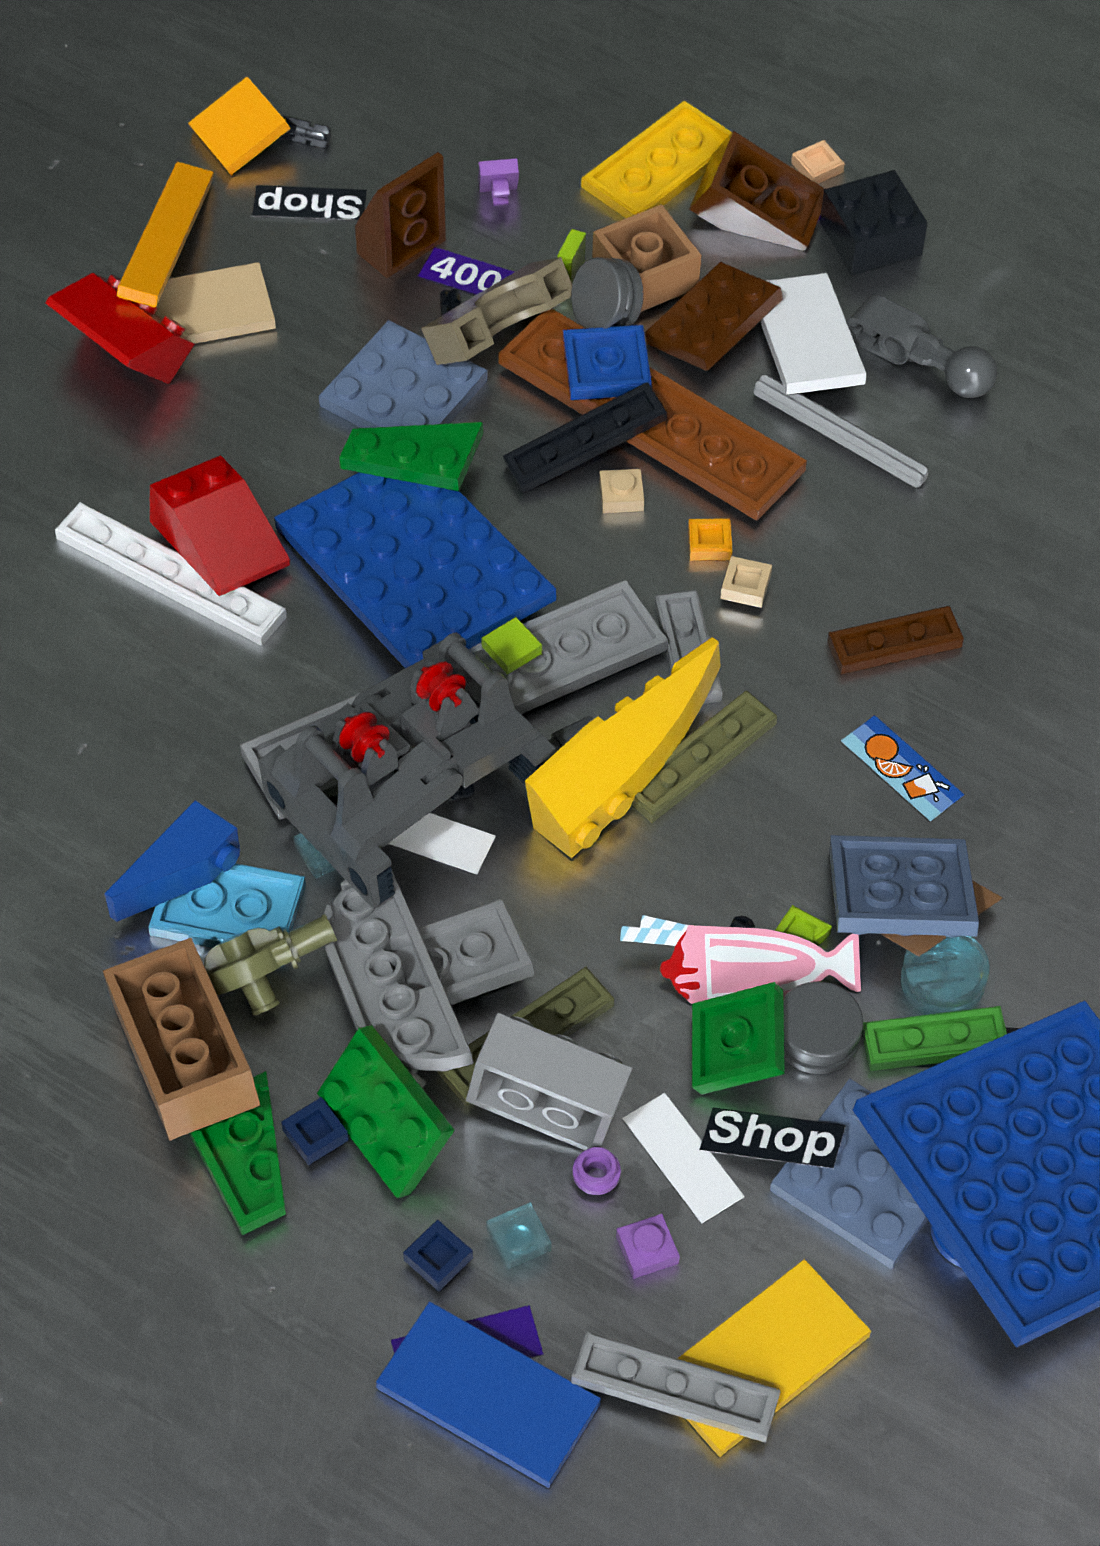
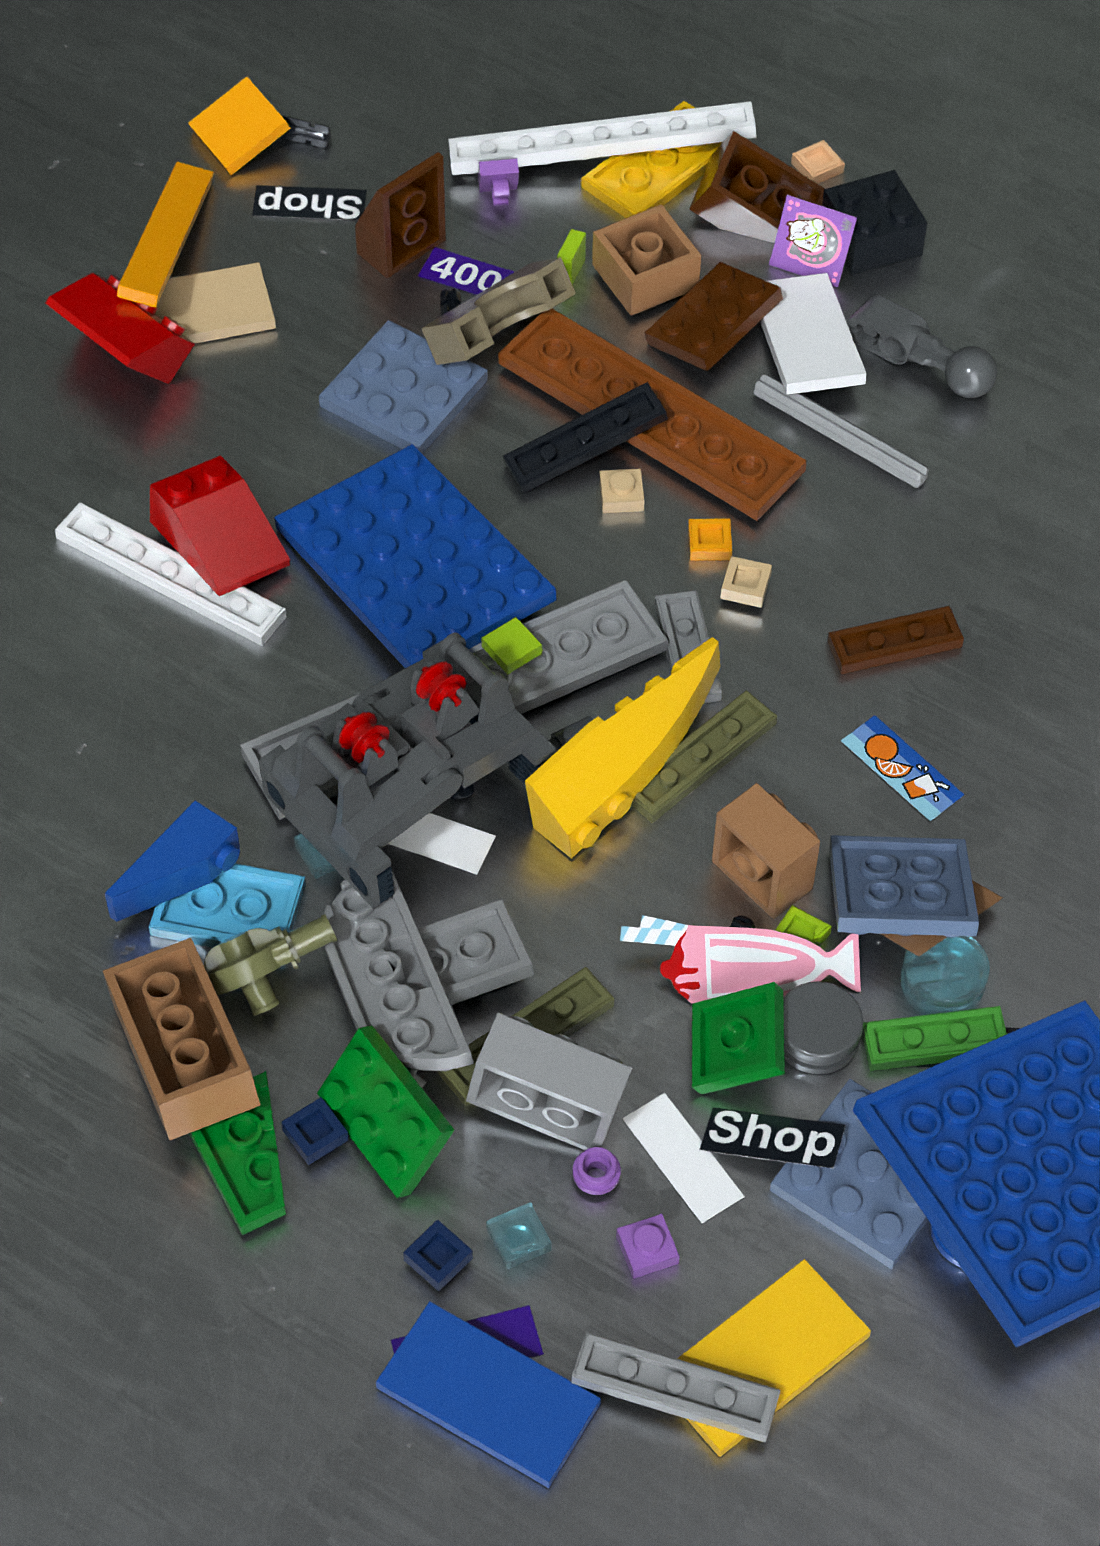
green wing [339,422,484,491] -> none
blue tile [563,325,652,400] -> none
dark grey head [571,257,644,329] -> none
none -> white plate [449,101,756,175]
none -> medium nougat brick [712,783,820,920]
none -> sticker [769,195,857,288]

